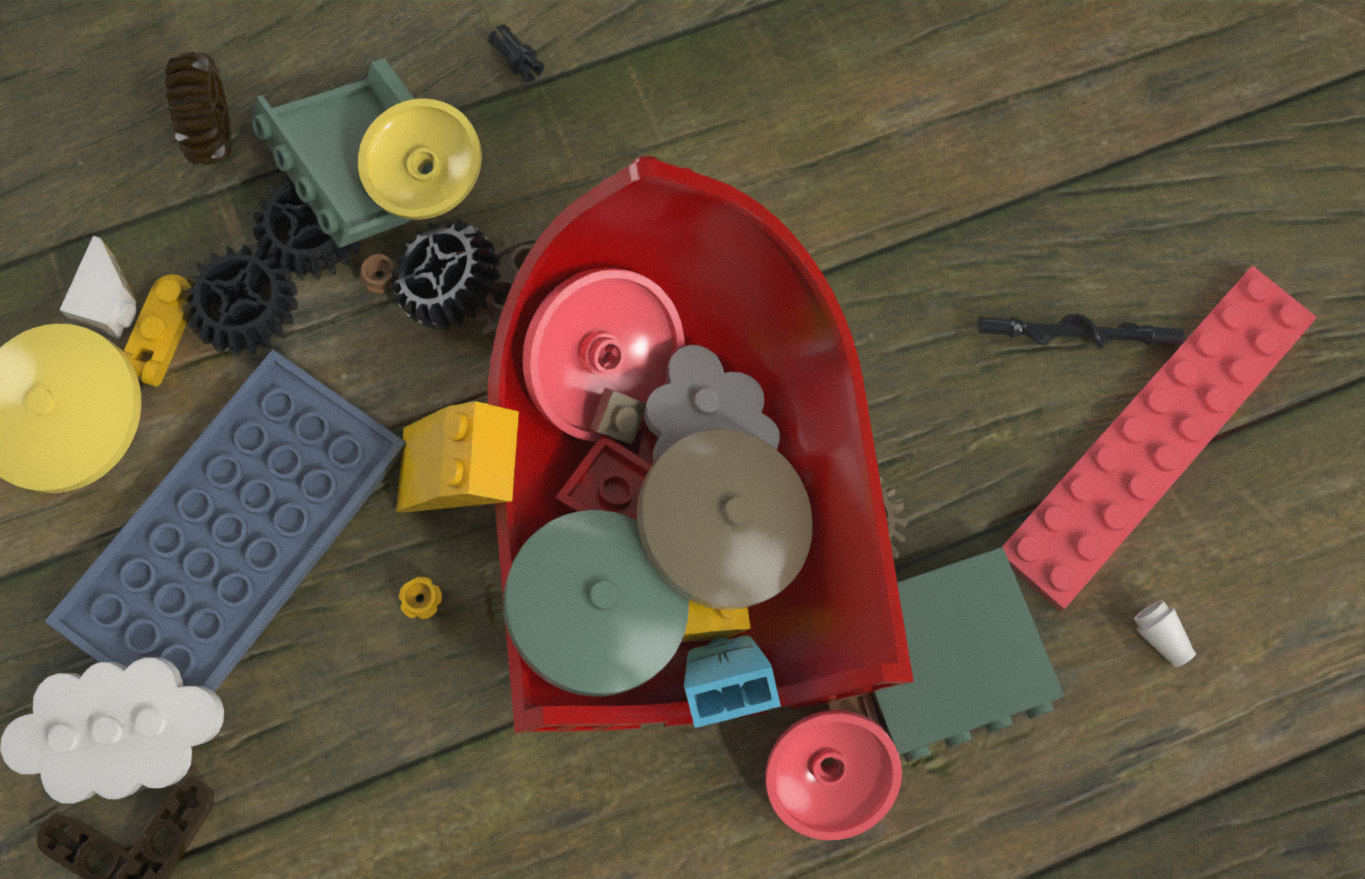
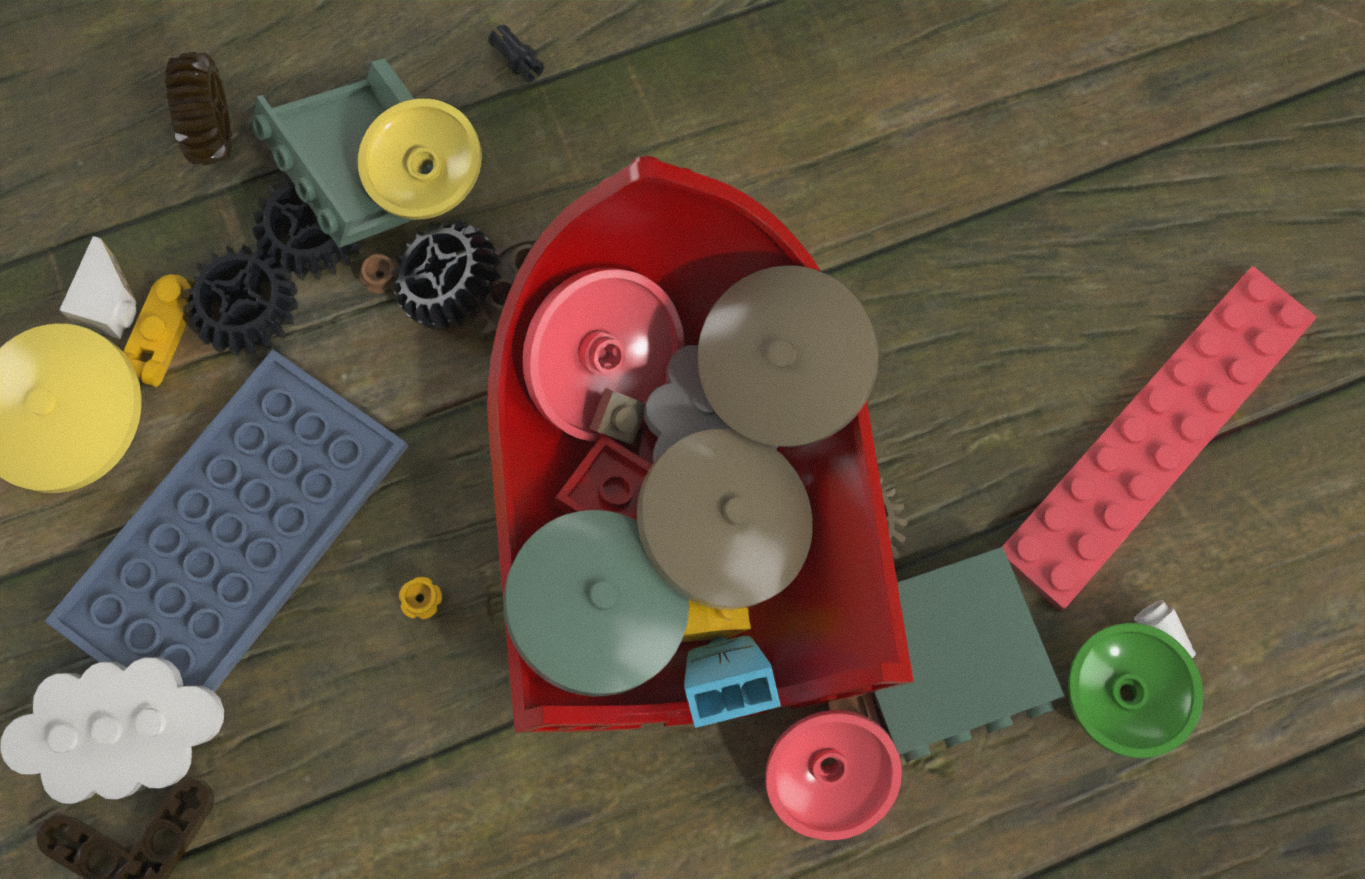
yellow slope [396,401,519,513] -> none
black piece [978,313,1184,349] -> none
none -> dark tan dish [698,266,878,447]
none -> bright green dish [1067,623,1203,759]

